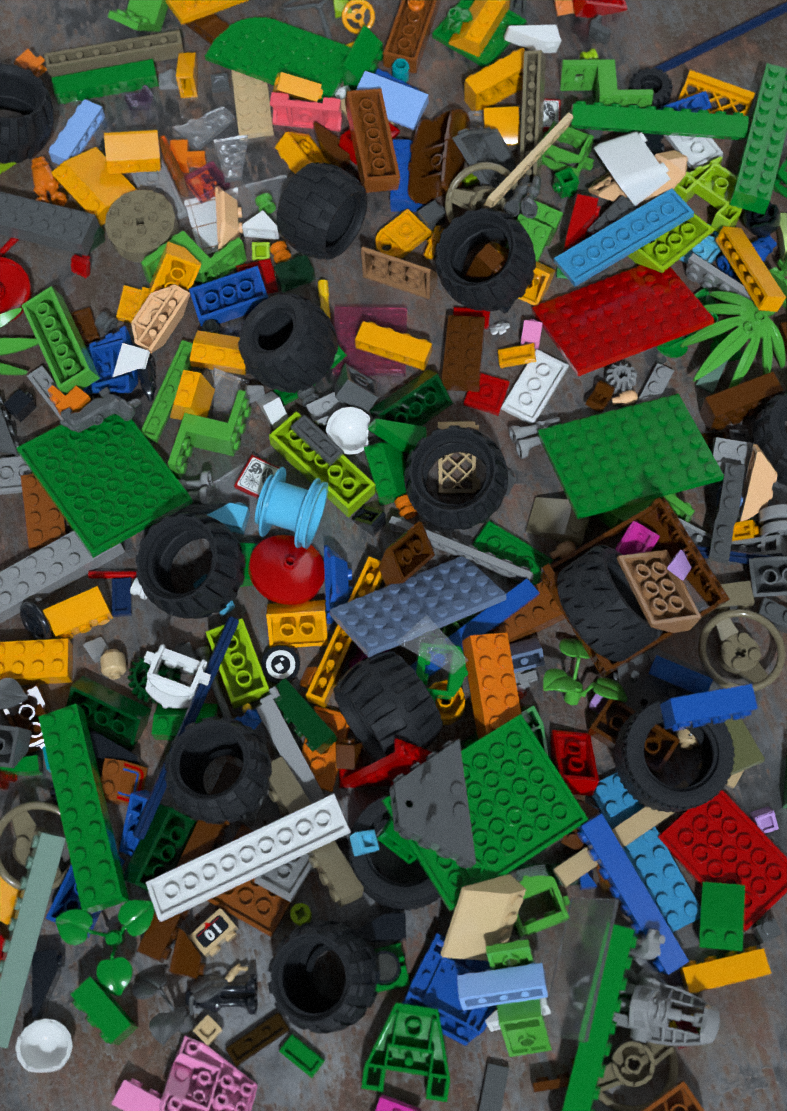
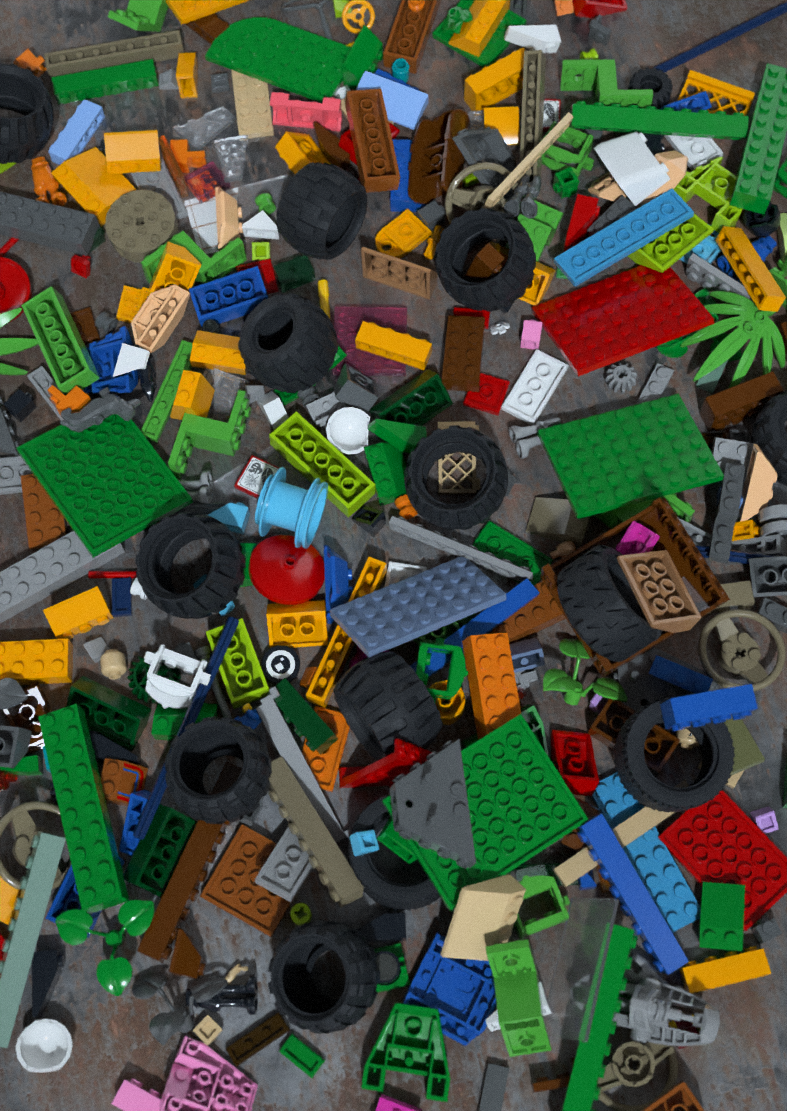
black plate [20,601,52,640] -> none
green brick [70,976,138,1045] -> none
clear purple bracket [124,85,153,111] -> none
white plate [146,794,351,922] -> none
brick [189,908,238,957] -> none
orange wheel [269,241,291,263] -> none
light orange slope [273,72,323,102] -> none
dark grey tile [291,415,344,466] -> none
reddish brown brick [336,738,363,770] -> none
reddish brown slope [379,521,435,585] -> none
clear wing [396,615,468,674] -> none
light blue brick [457,963,548,1010] -> none
light orange plate [498,343,537,368] -> none
reddish brown bracket [585,380,615,413] -> none
light nougat cylinder [611,390,638,406] -> none
light grey animal [623,926,665,960] -> none
lavender slope [667,550,692,581] -> none

